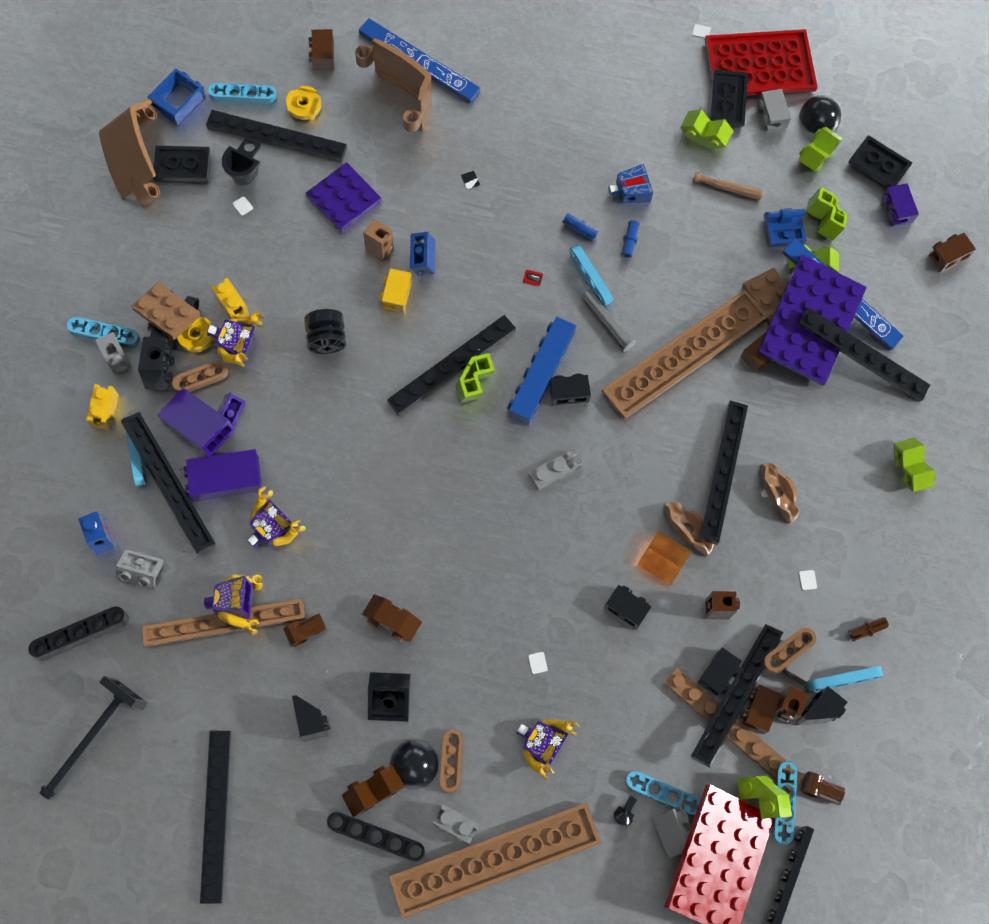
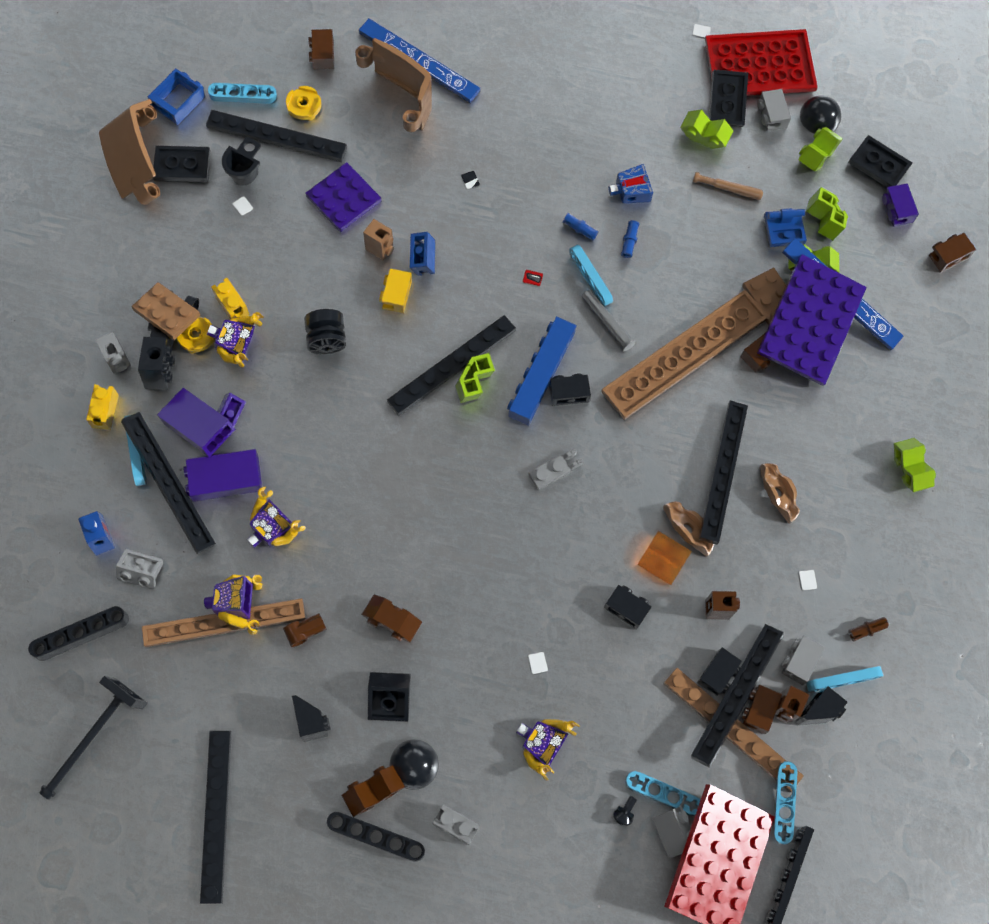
medium azure beam [67,317,140,348] -> none
medium nougat plate [172,360,228,393] -> none
medium nougat plate [389,803,601,918] -> none
medium nougat plate [440,729,463,793] -> none
lime brick [737,776,792,819] -> none
medium nougat plate [764,628,816,674] -> none
black plate [797,307,931,402] -> none
reddish brown piece [801,771,845,805] -> none

